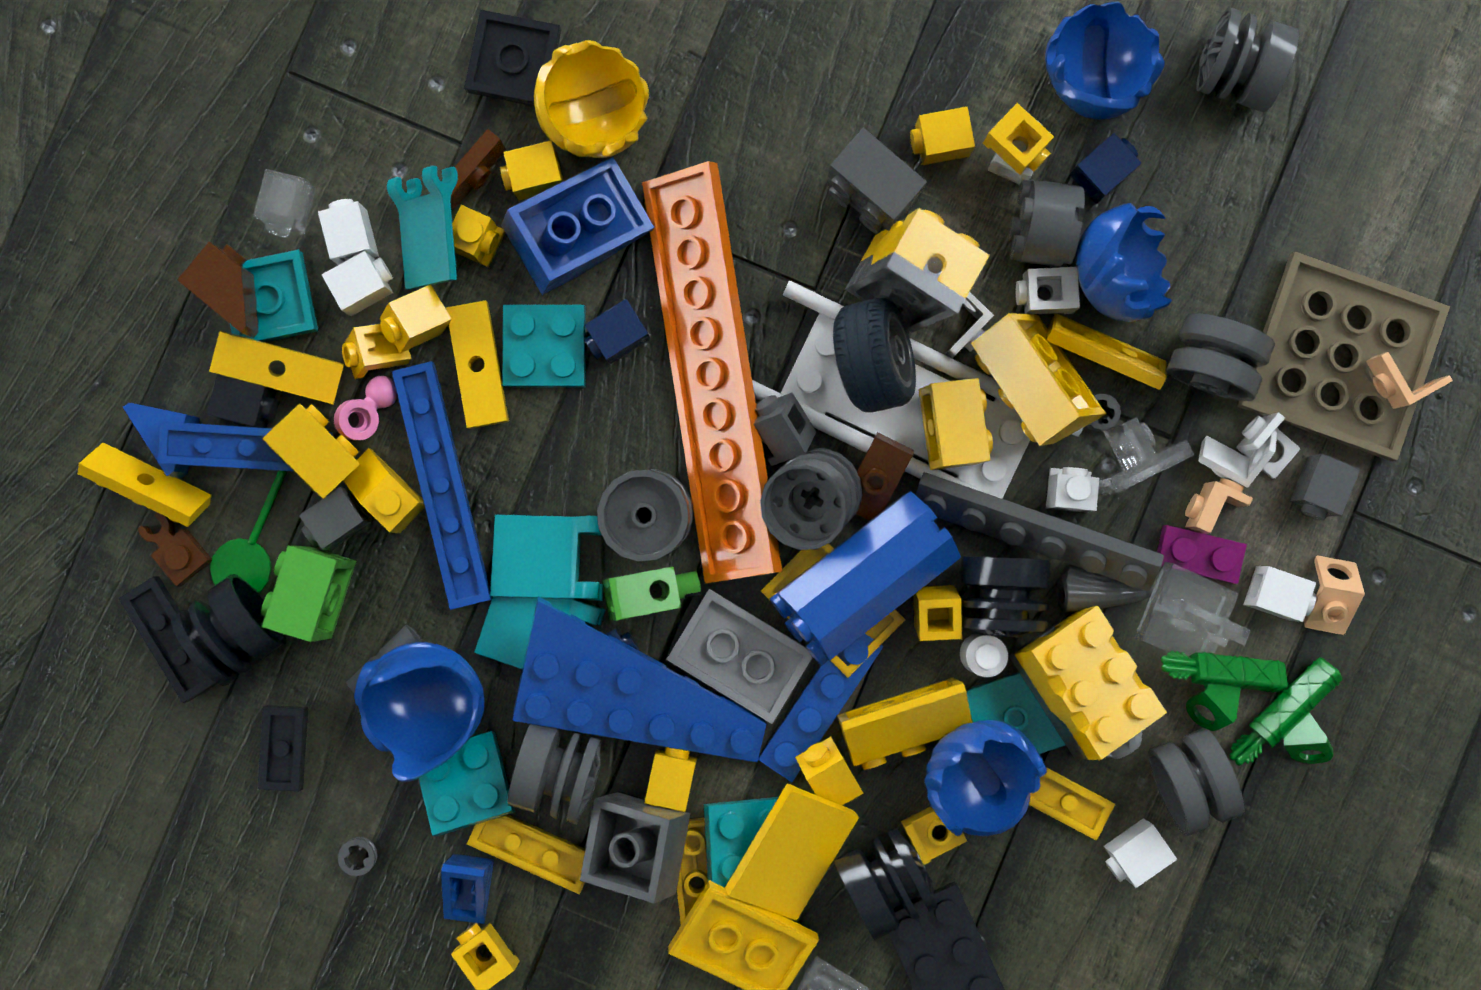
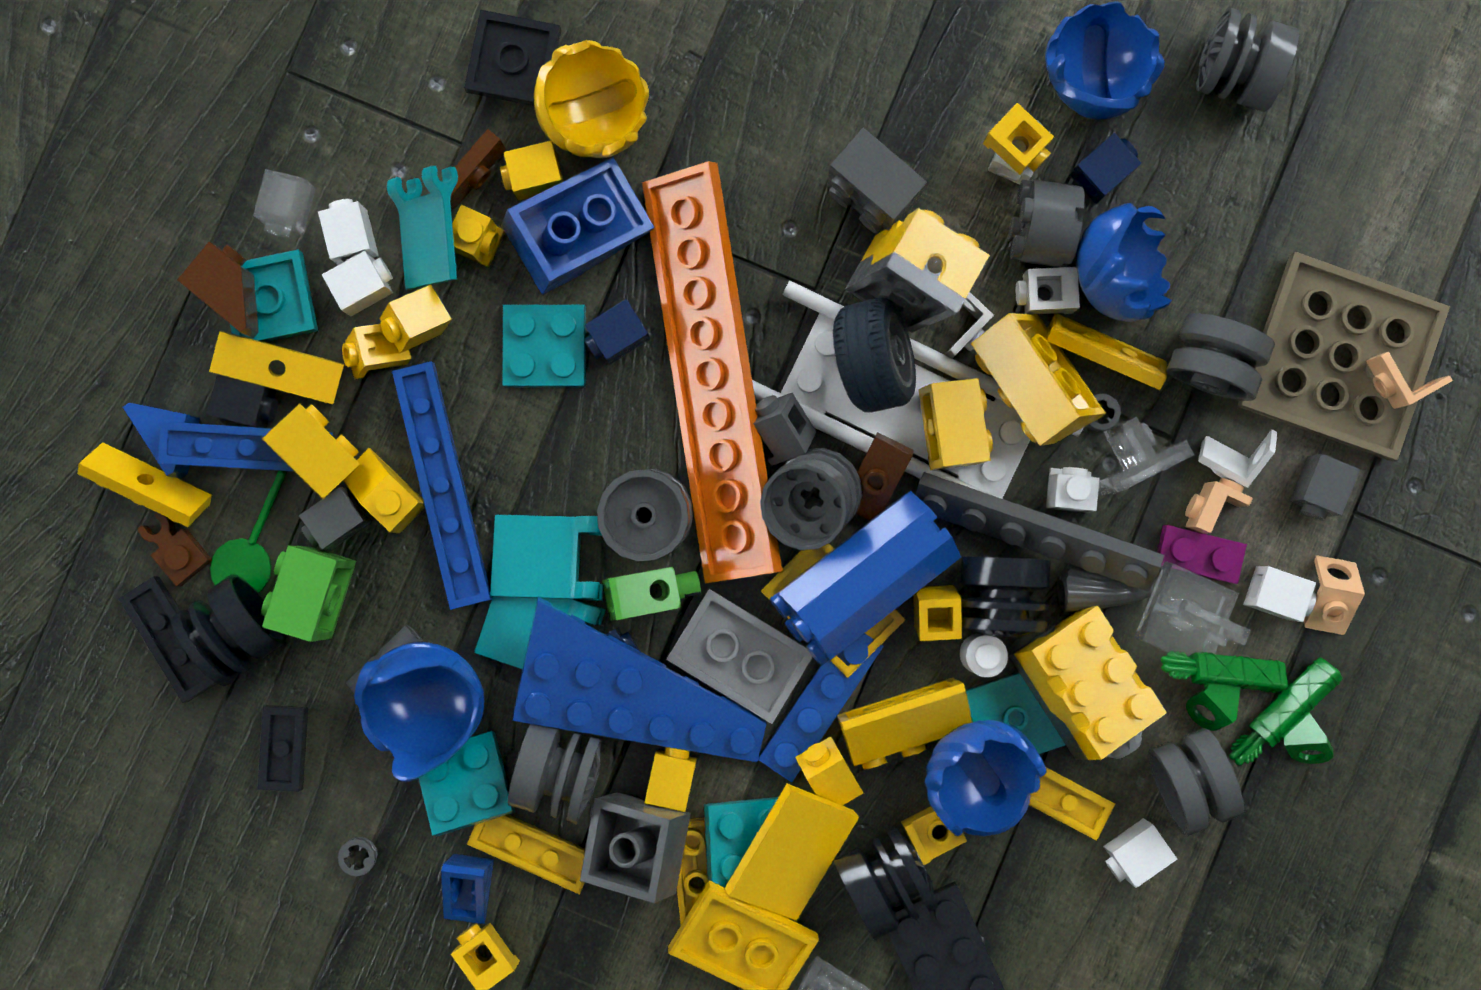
bright pink plate [334,376,398,440] -> none
yellow tile [446,300,509,429] -> none
yellow brick [910,106,975,165] -> none
white bracket [1236,412,1300,479] -> none

